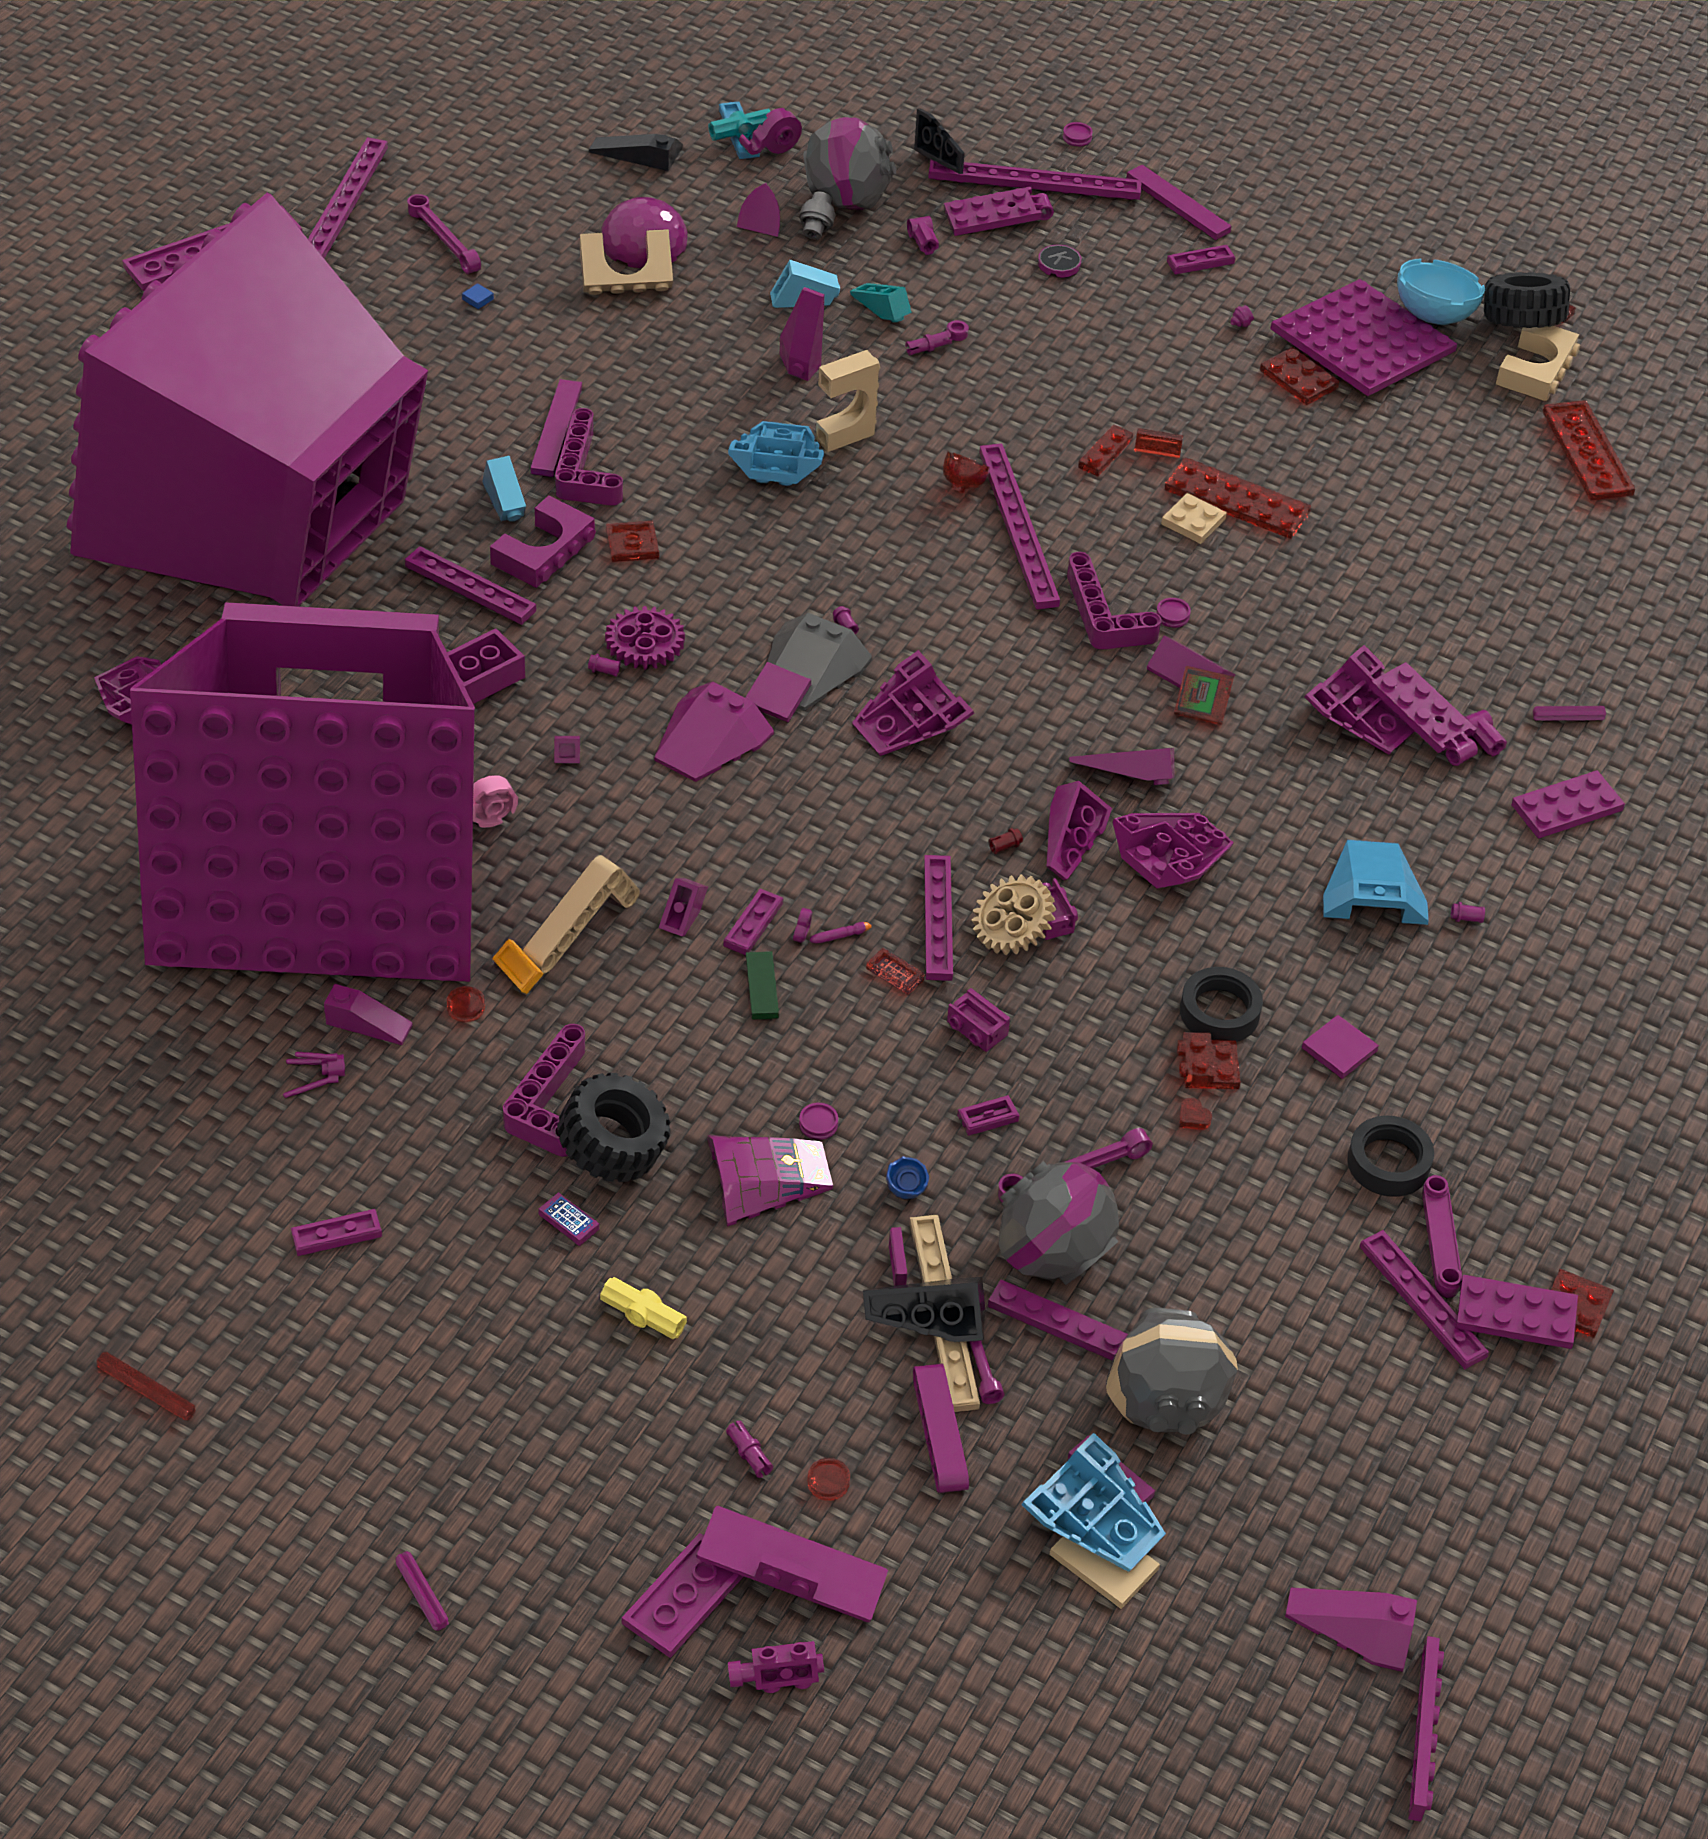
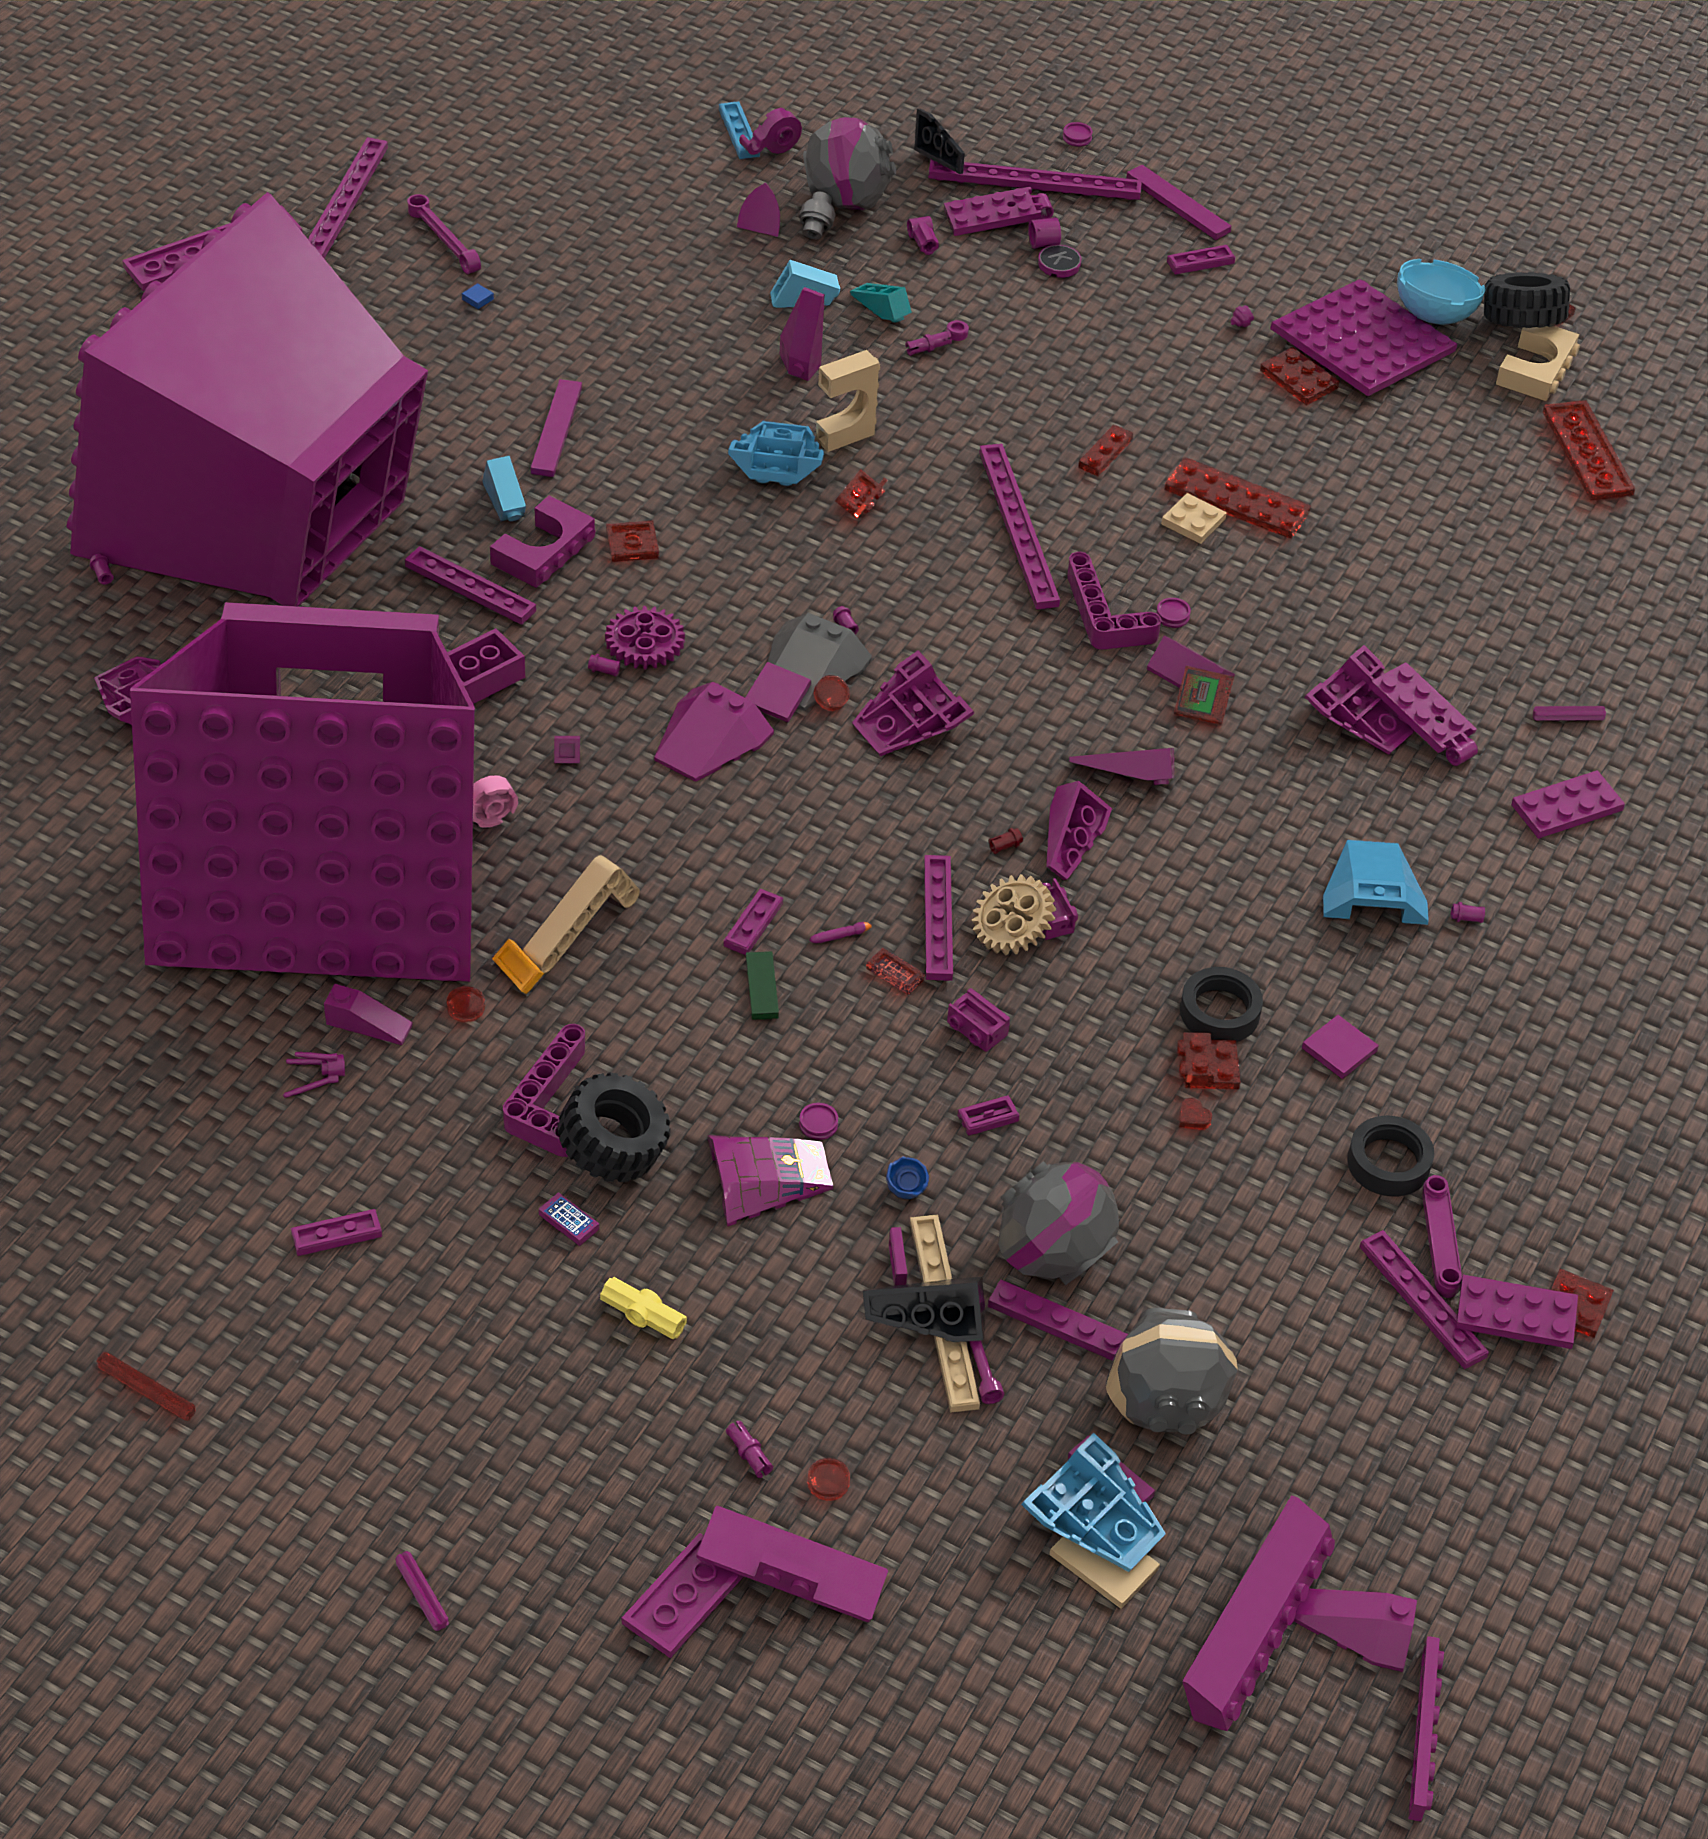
magenta beam [555,408,623,505] -> none
tan arch [579,230,673,295] -> none
black wedge [589,134,683,171] -> none
magenta piece [601,197,688,269] -> none
magenta slope [659,878,708,937] -> none
teal piece [708,108,771,141] -> none
magenta brick [728,1641,824,1693] -> none
magenta tile [793,908,813,943] -> none
magenta beam [913,1363,969,1493] -> none
clear red cylinder [943,451,990,493] -> none
magenta piece [998,1128,1153,1203] -> none
magenta wedge [1113,813,1234,888] -> none
clear red tile [1134,428,1183,458] -> none
magenta piece [1464,709,1507,757] -> none
none -> magenta pin [90,554,114,585]
none -> clear red piece [814,675,850,711]
none -> clear red bracket [835,469,888,519]
none -> magenta piece [1028,217,1061,249]
none -> magenta slope [1182,1495,1335,1731]

